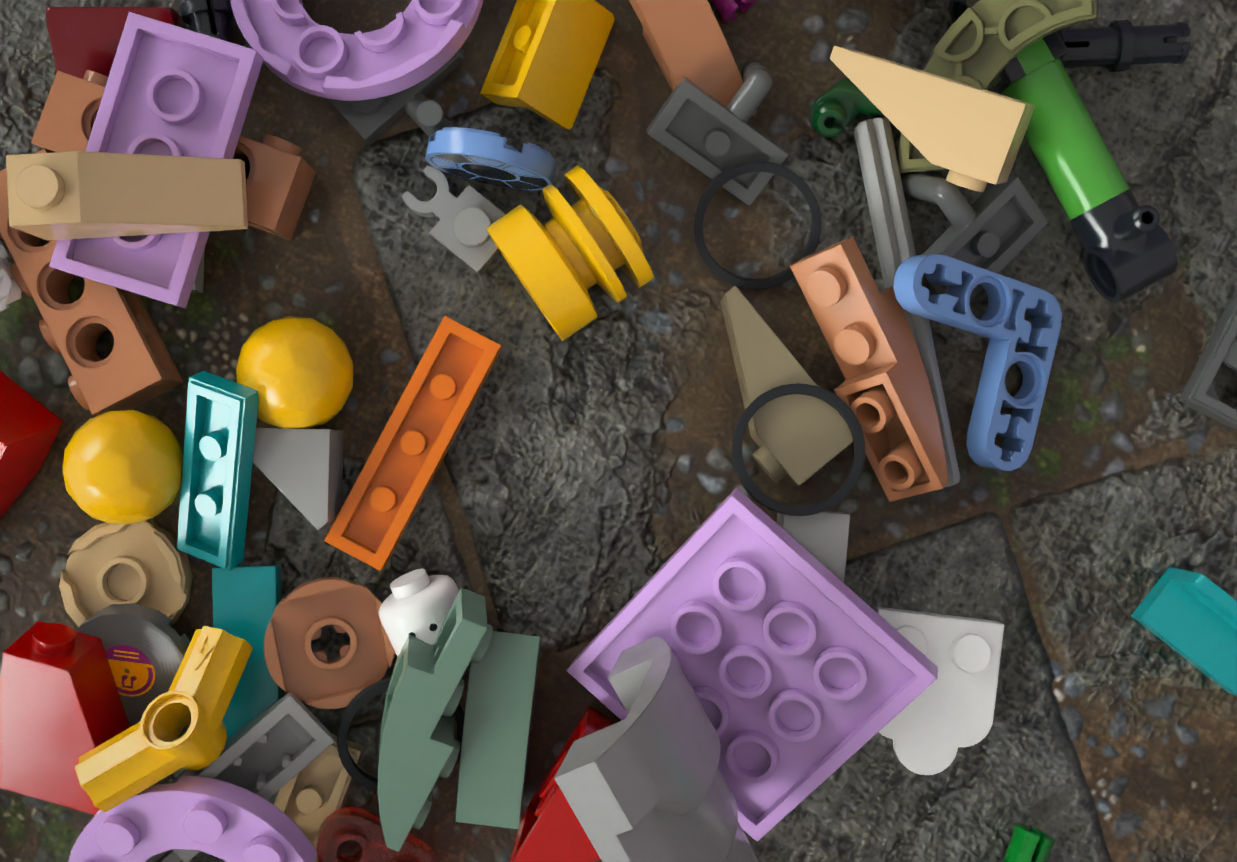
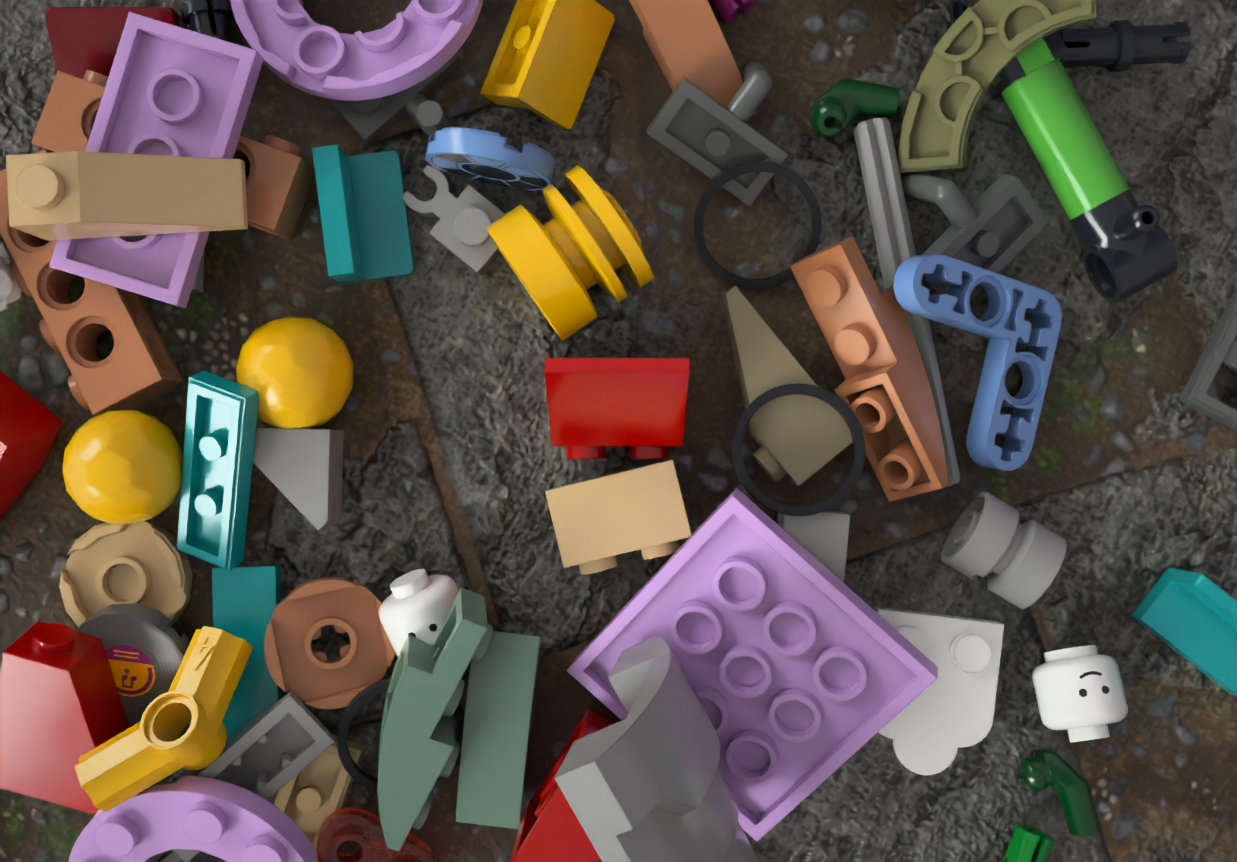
orange plate [324,316,503,571] -> none
tan slope [830,46,1036,192] -> none
none -> teal panel [312,144,415,285]
none -> red slope [545,358,689,459]
none -> tan brick [545,459,692,575]
none -> light grey wheel [941,492,1067,609]
none -> dark green arm [1019,750,1101,837]
none -> white head [1032,645,1128,742]

